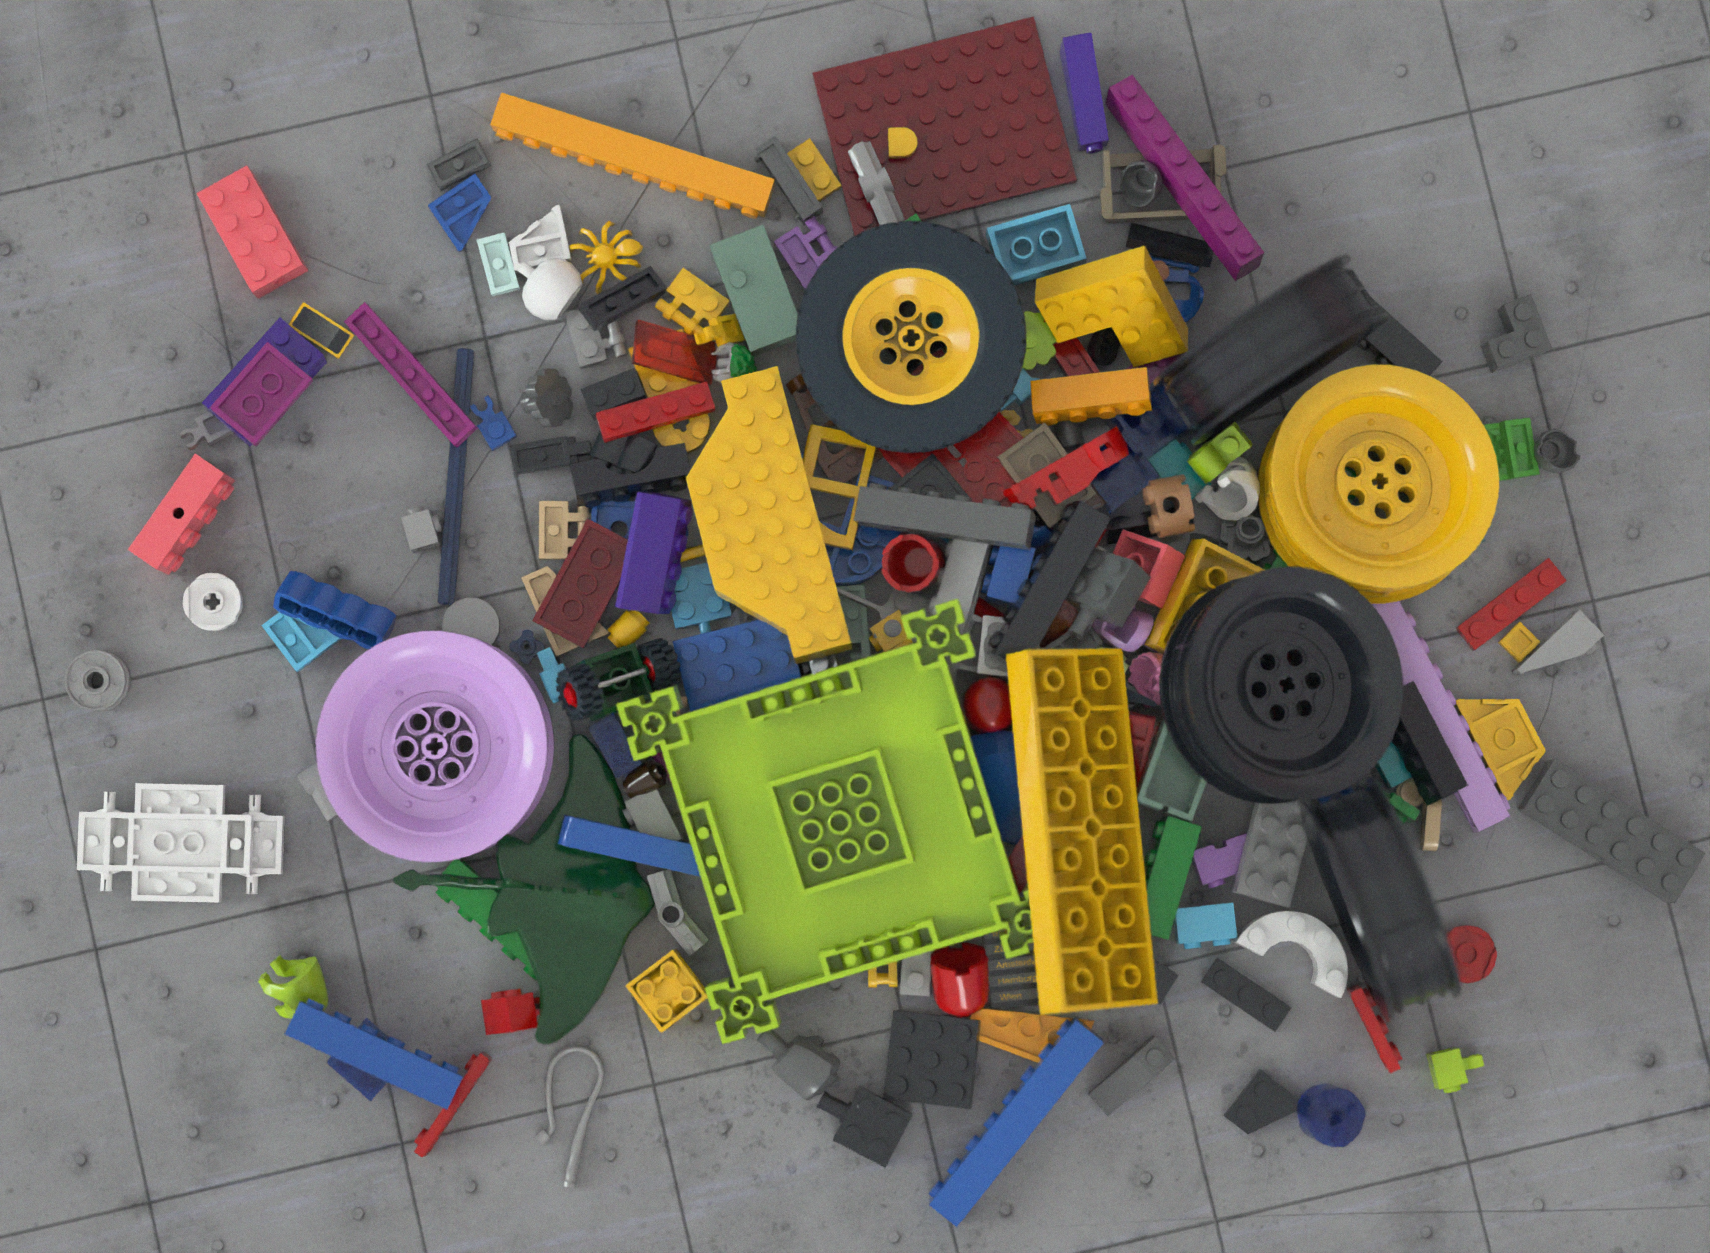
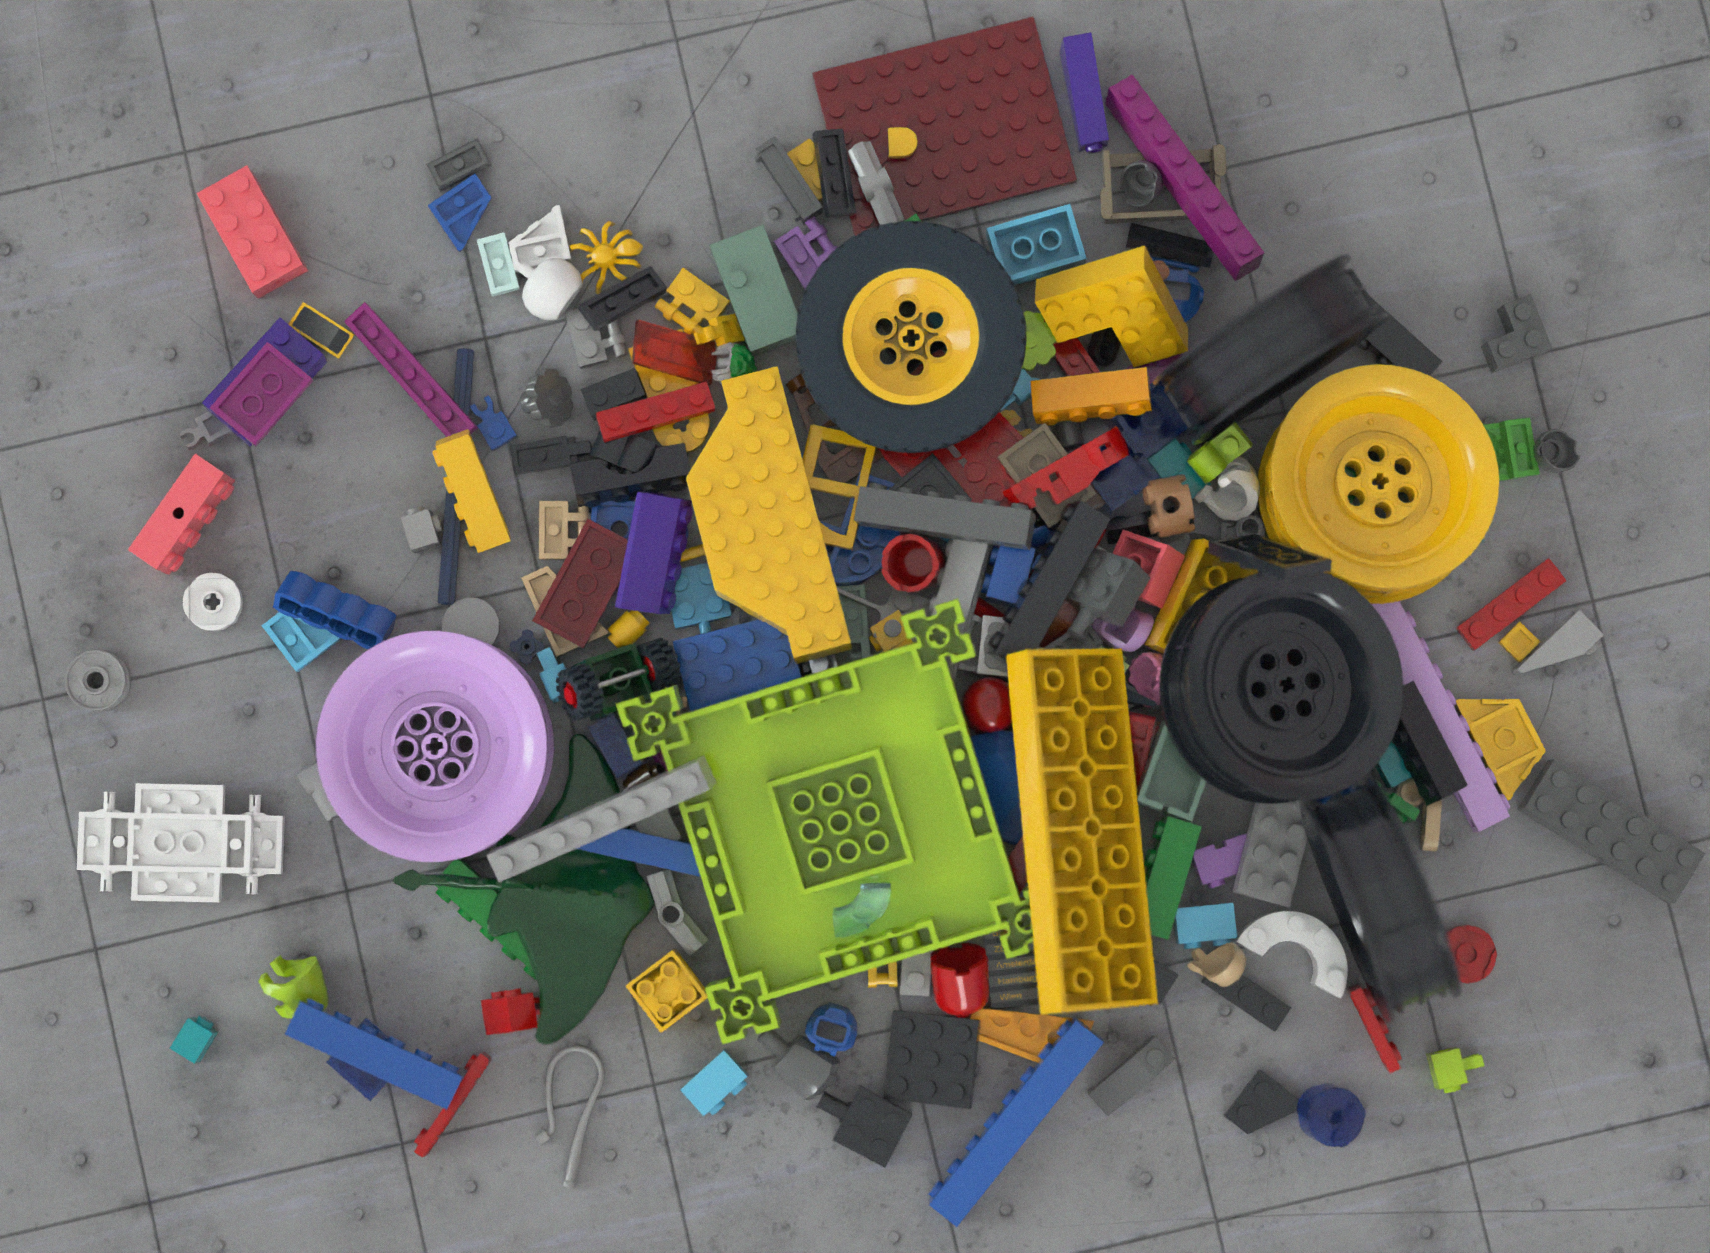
light orange brick [490,92,775,219] -> none
none -> teal brick [169,1015,218,1064]
none -> yellow brick [432,429,511,553]
none -> light grey brick [486,756,717,882]
none -> medium azure brick [680,1049,748,1116]
none -> blue helmet [804,1002,857,1056]
none -> black plate [812,129,856,218]
none -> clear light blue tile [833,883,891,938]
none -> tan piece [1187,943,1246,987]
none -> black plate [1208,534,1332,582]

